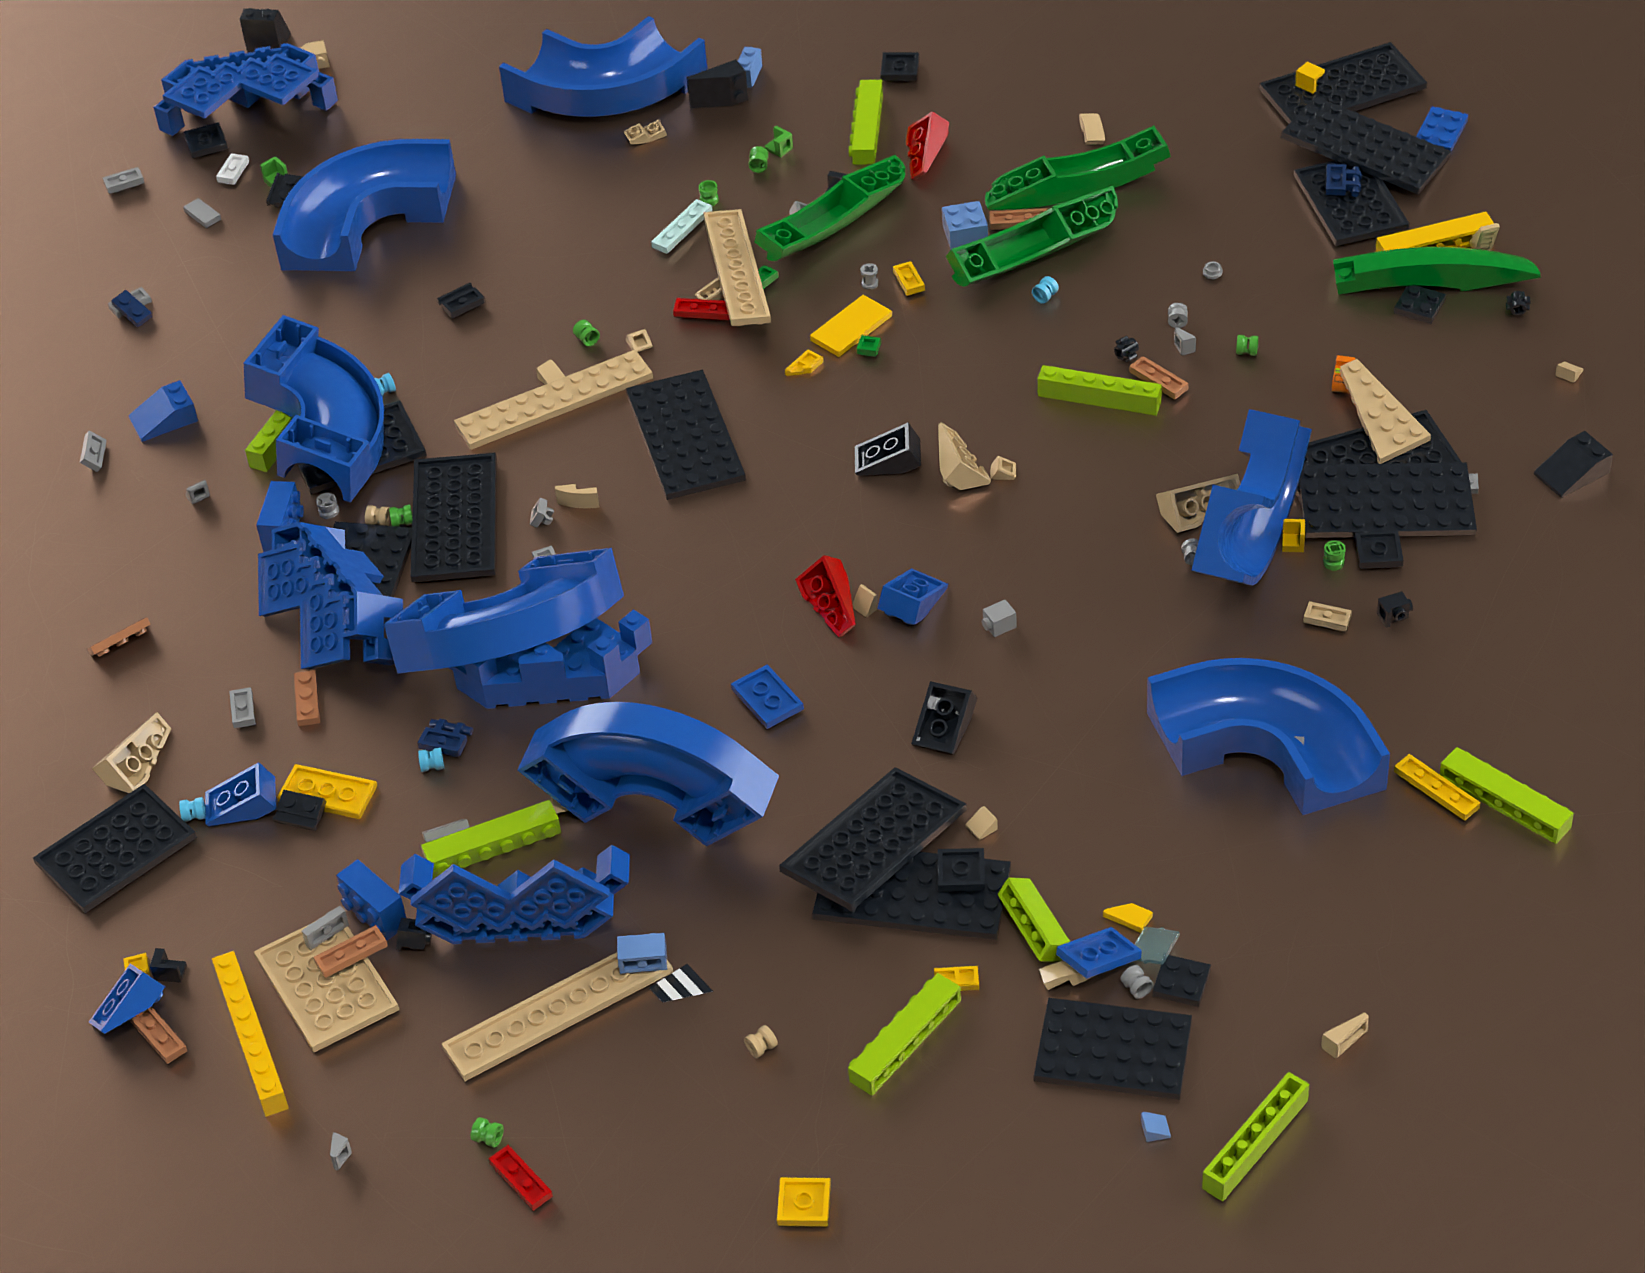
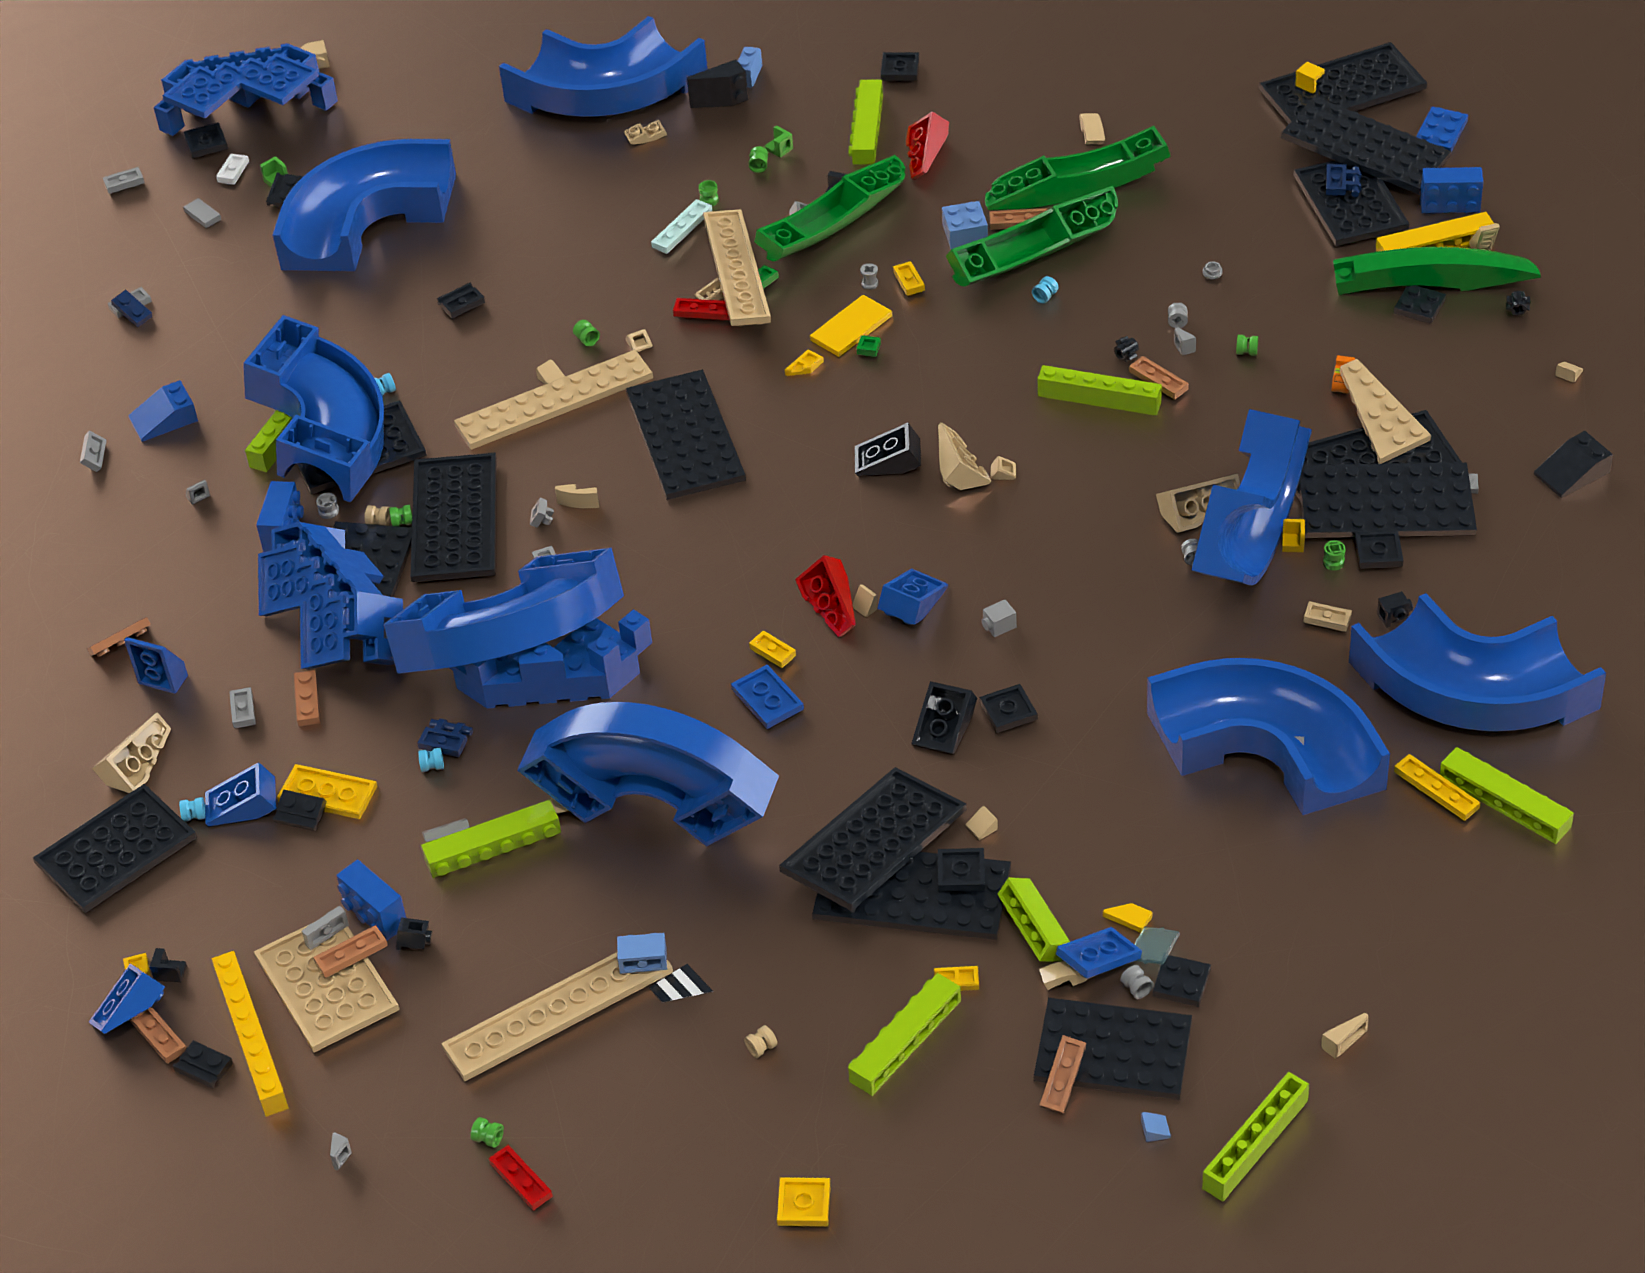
black slope [239,8,291,53] -> none
blue brick [398,845,630,944] -> none
none -> blue slope [124,637,188,694]
none -> black plate [173,1040,233,1089]
none -> yellow plate [749,630,796,668]
none -> black plate [979,684,1038,733]
none -> nougat plate [1040,1035,1086,1114]
none -> blue piece [1349,593,1606,731]
none -> blue brick [1420,167,1484,213]

